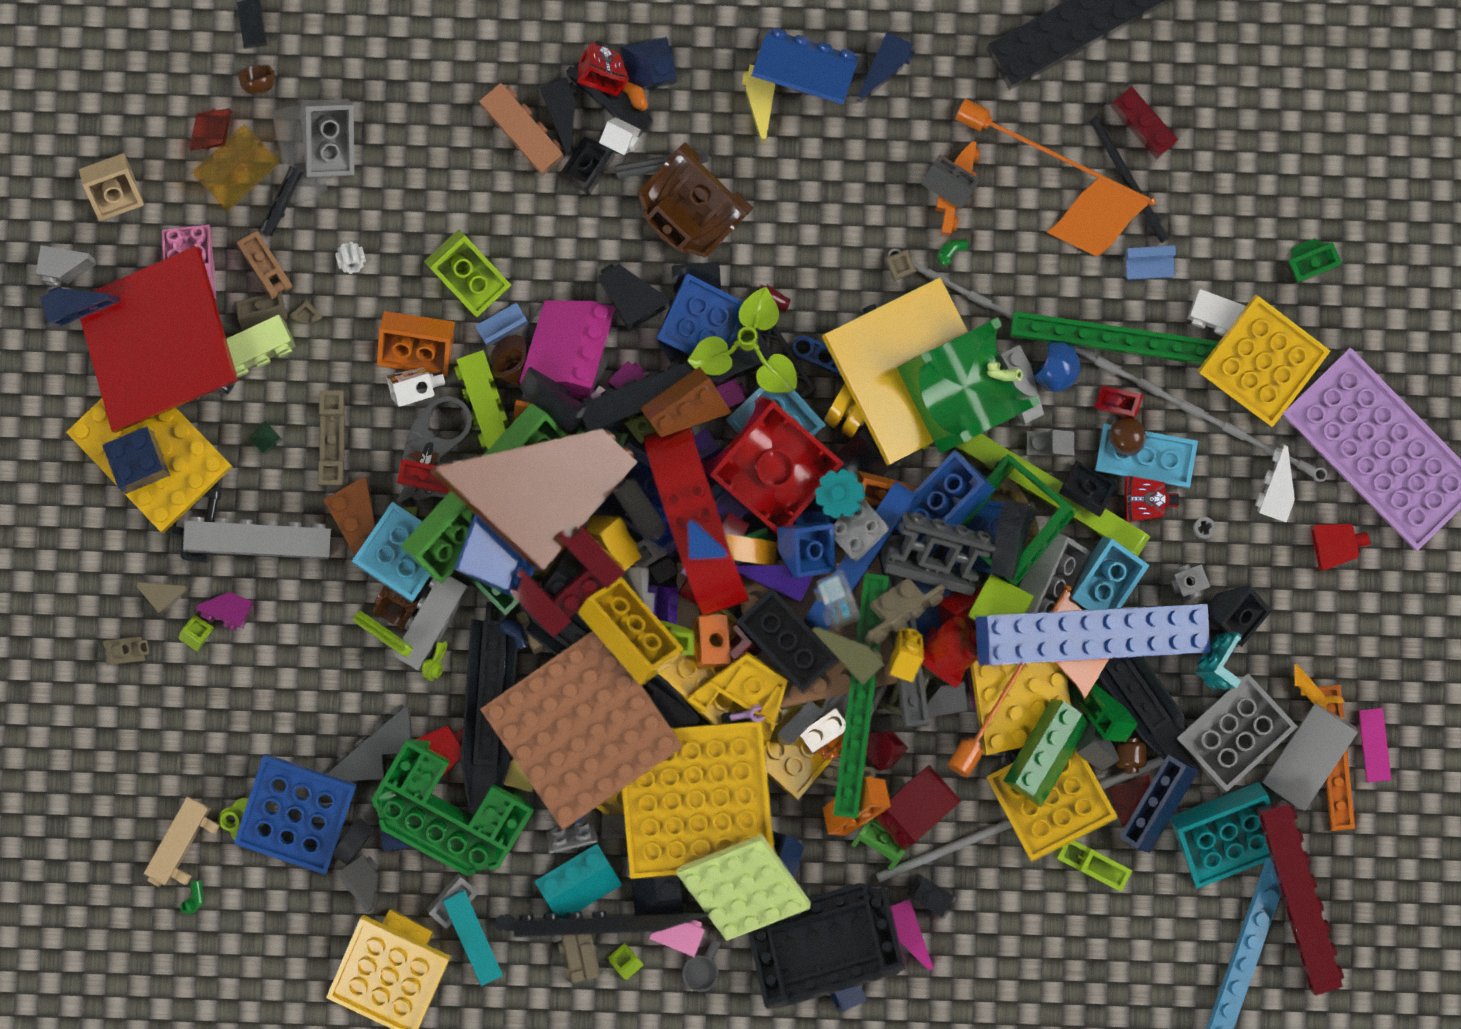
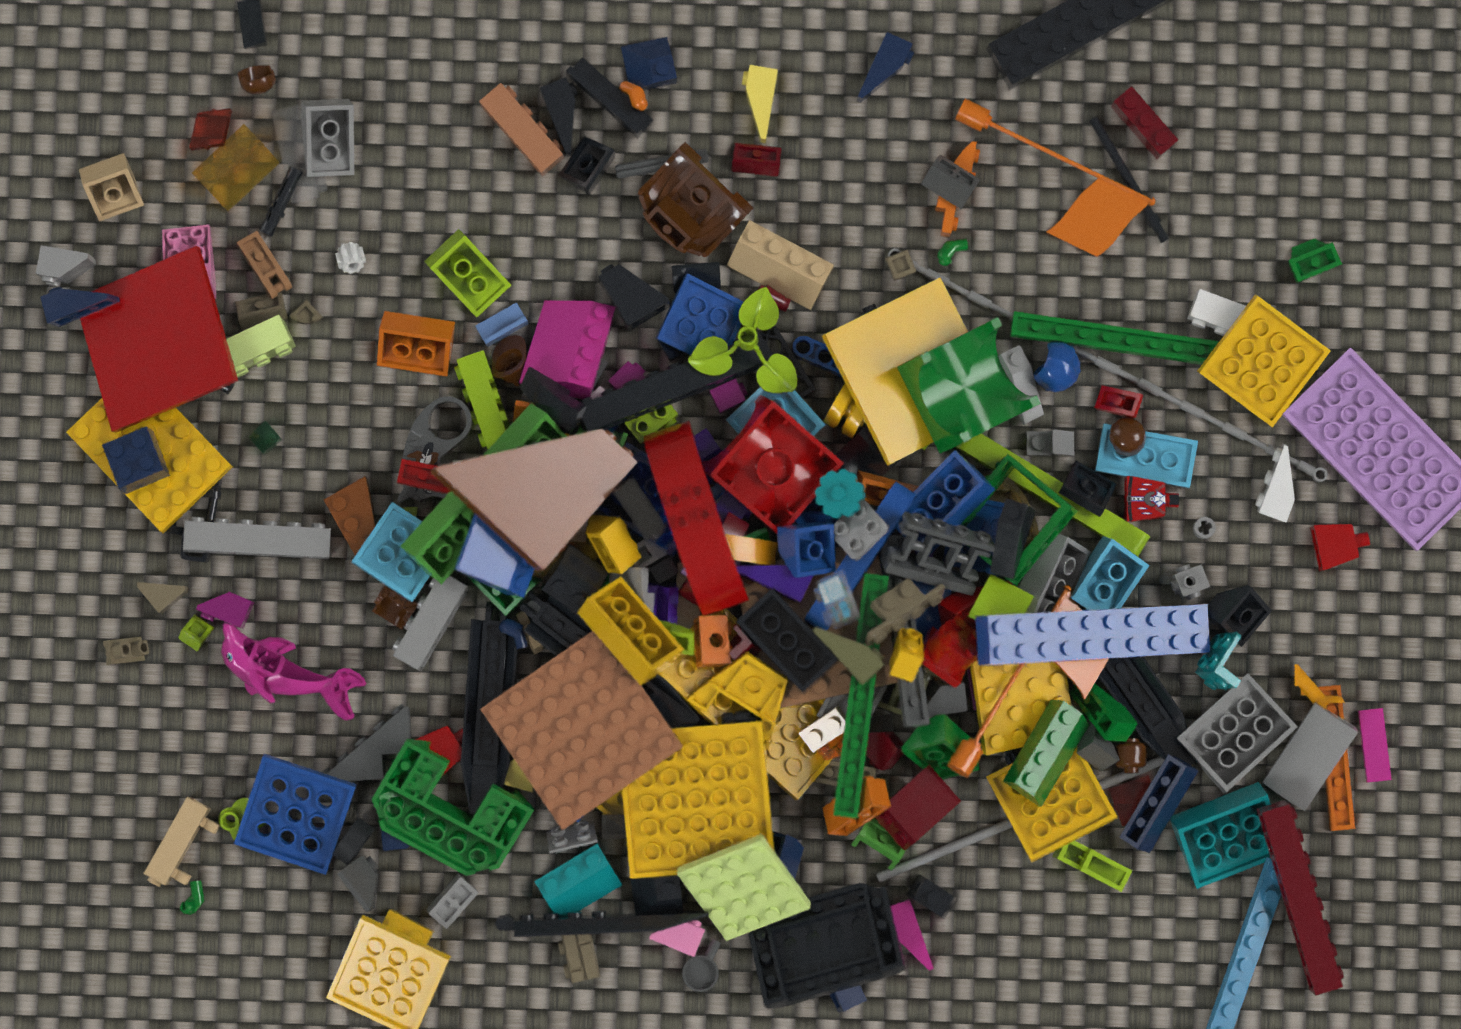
dark tan slope [318,390,345,486] -> none
lime axle [353,611,413,657] -> none
white torso [386,368,445,407] -> none
lime plate [422,641,447,681] -> none
teal tile [442,889,503,986] -> none
dark red wedge [510,525,625,637] -> none
red torso [578,41,629,96] -> none
white brick [599,117,640,155] -> none
lime slope [607,943,644,980] -> none
dark orange wedge [640,367,732,437] -> none
blue slope [688,519,728,559] -> none
lavender hand [730,704,764,722] -> none
blue slope [751,28,859,104] -> none
dark grey slope [777,701,822,745] -> none
yellowish green arm [987,362,1023,382] -> none
medium blue panel [1125,245,1176,280] -> none
none -> dark pink animal [221,623,366,720]
none -> tan slope [727,220,834,311]
none -> dark red slope [732,143,782,177]
none -> green slope [902,714,979,780]

